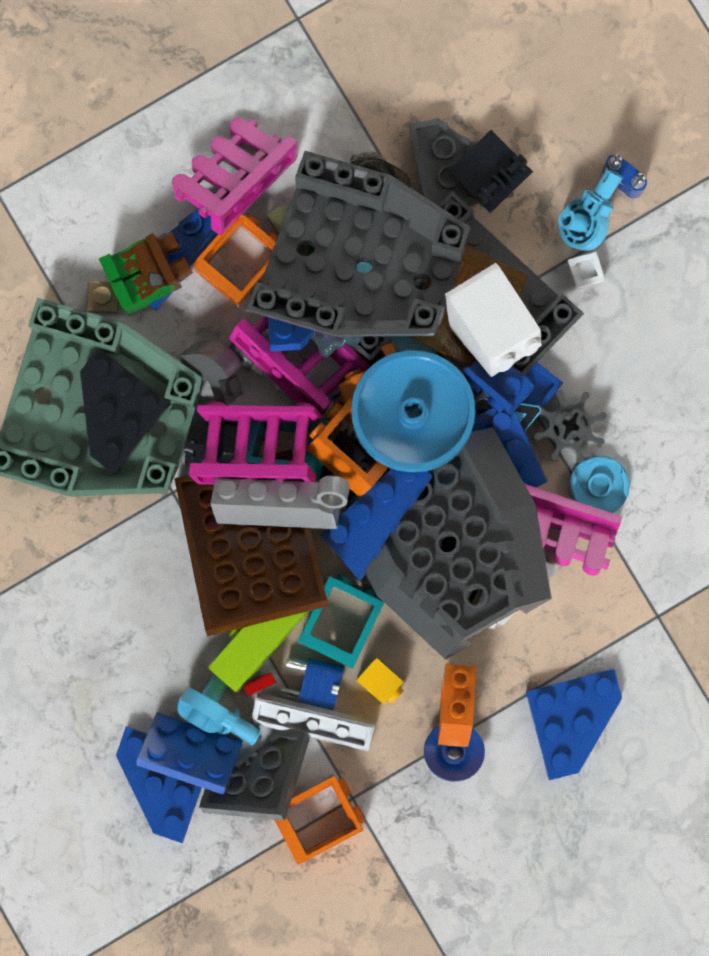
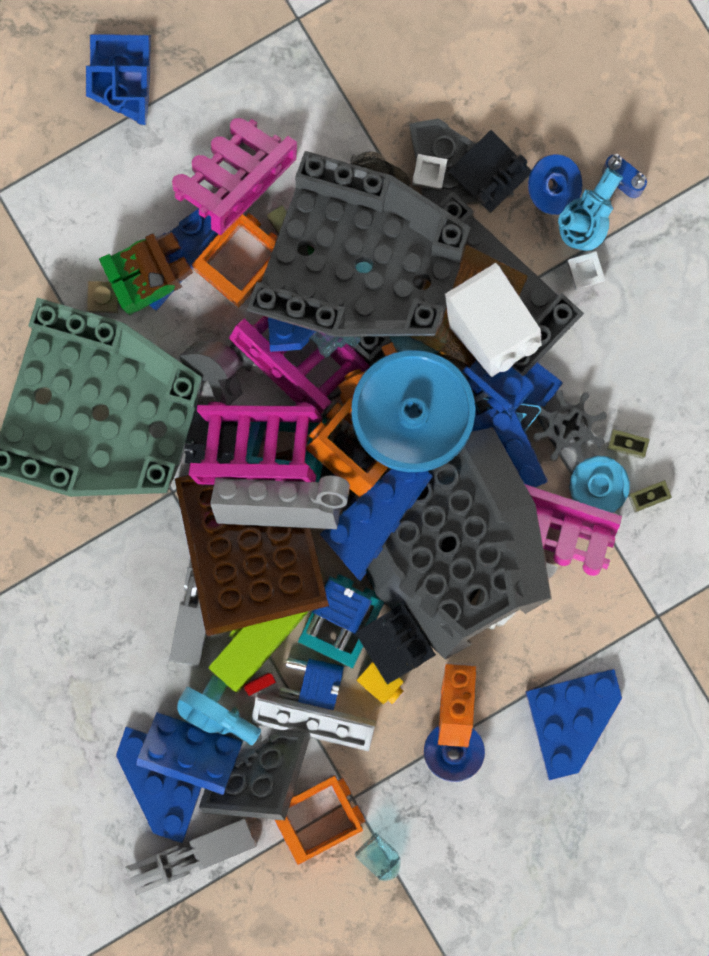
black plate [80,348,171,476] -> none
none -> blue slope [86,34,151,125]
none -> light grey arm [125,818,257,896]
none -> light grey arm [169,558,207,667]
none -> blue piece [306,579,372,651]
none -> clear light blue plate [355,832,401,881]
none -> black hinge [356,603,436,685]
none -> white plate [412,154,447,191]
none -> blue dish [528,154,583,215]
none -> olive piece [607,429,650,459]
none -> olive piece [628,480,672,513]

